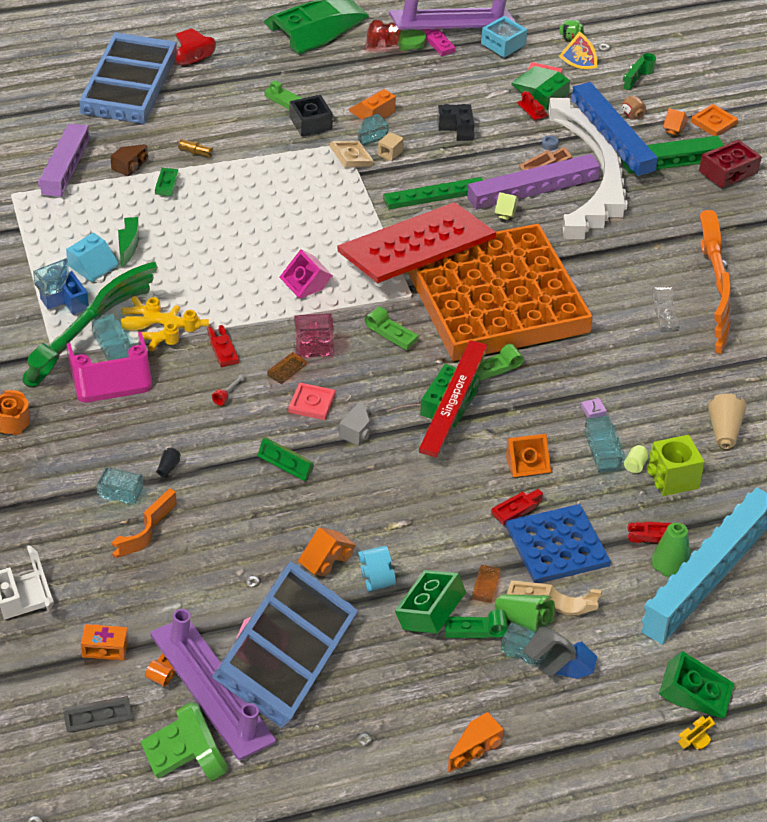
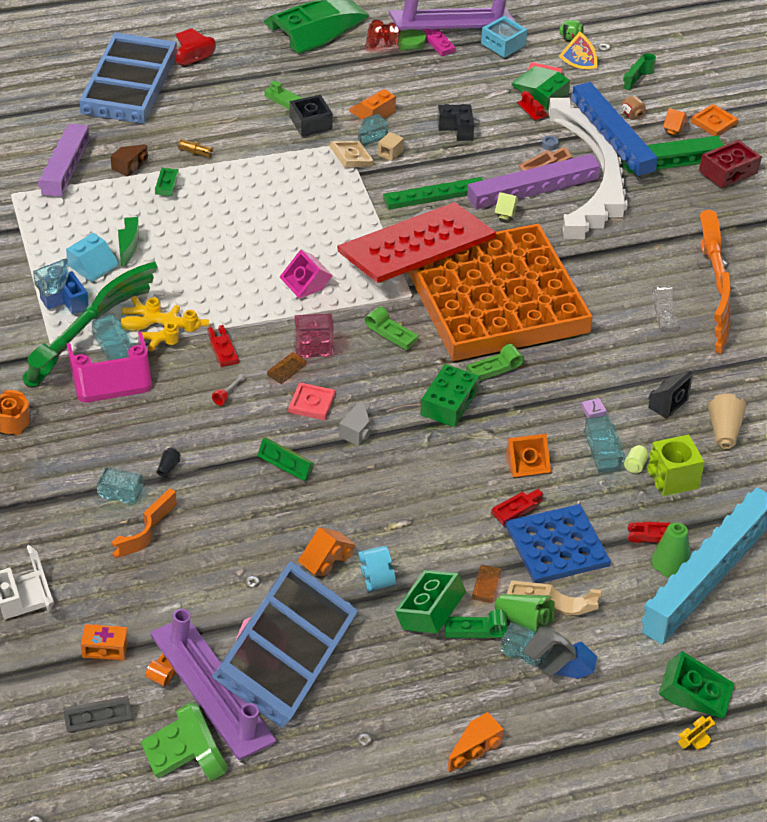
red tile [419,340,487,458] -> none
none -> black slope [648,371,694,419]

